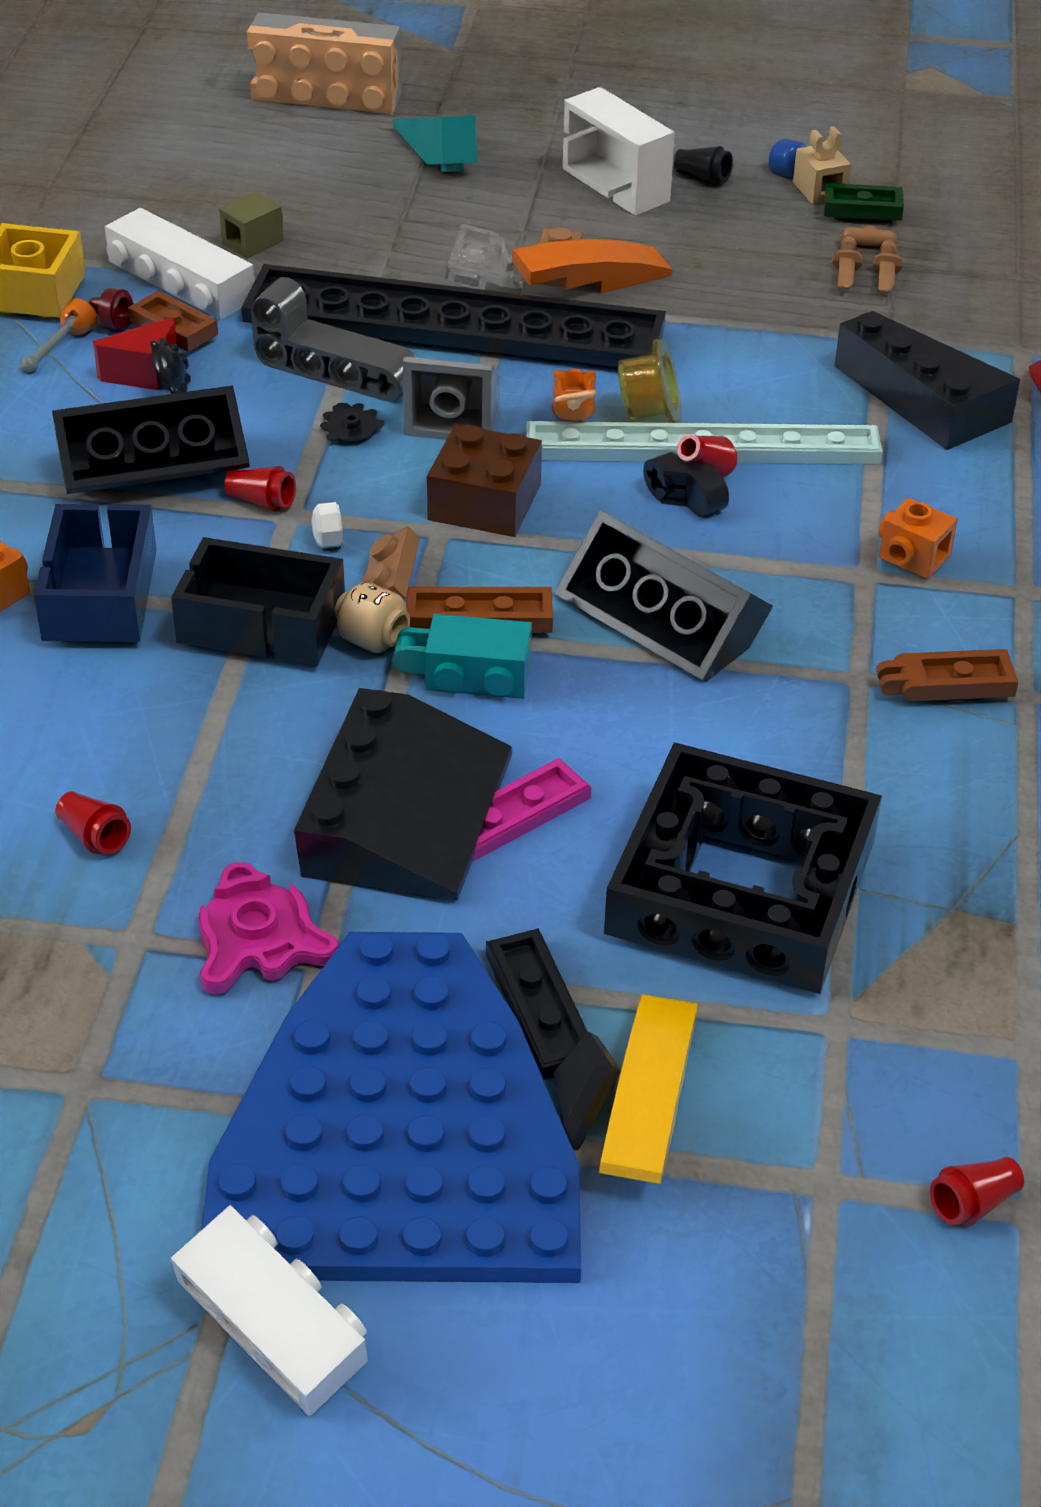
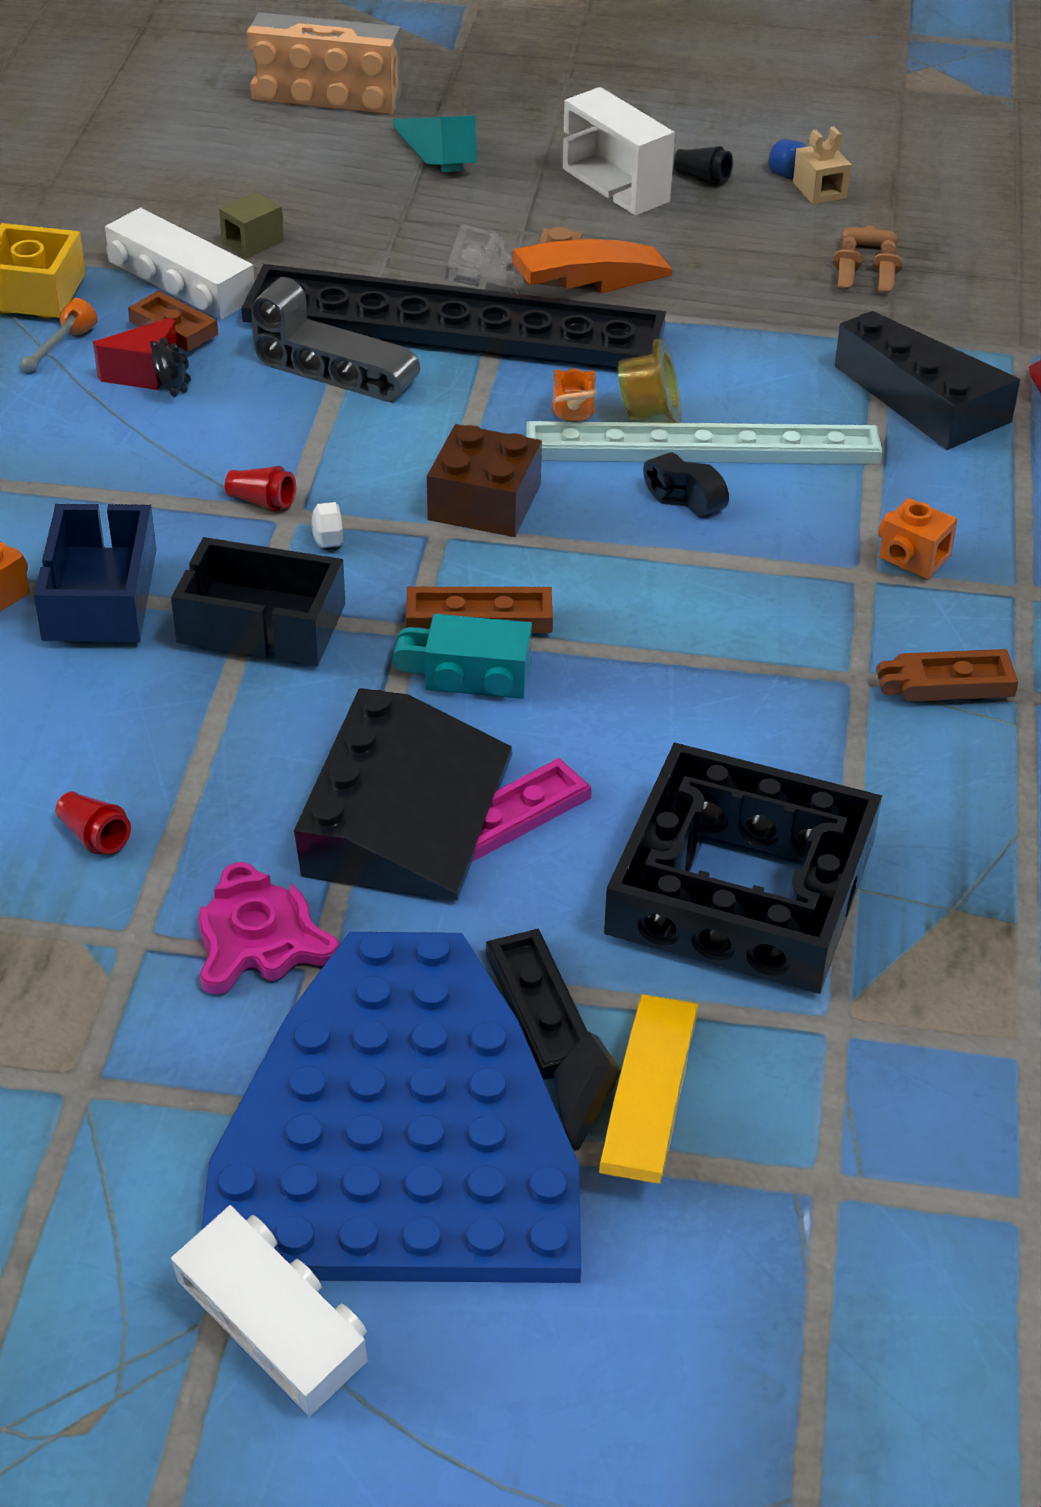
black slope [52,385,250,494] -> none
dark red tile [89,288,134,331] -> none
black piece [320,403,384,442] -> none
tan head [335,582,410,653] -> none
medium nougat plate [362,526,420,599] -> none
light grey slope [402,357,499,440] -> none
black slope [554,510,773,682] -> none
red cone [677,434,738,477] -> none
dark green plate [824,183,904,222] -> none
red cone [930,1156,1024,1227] -> none

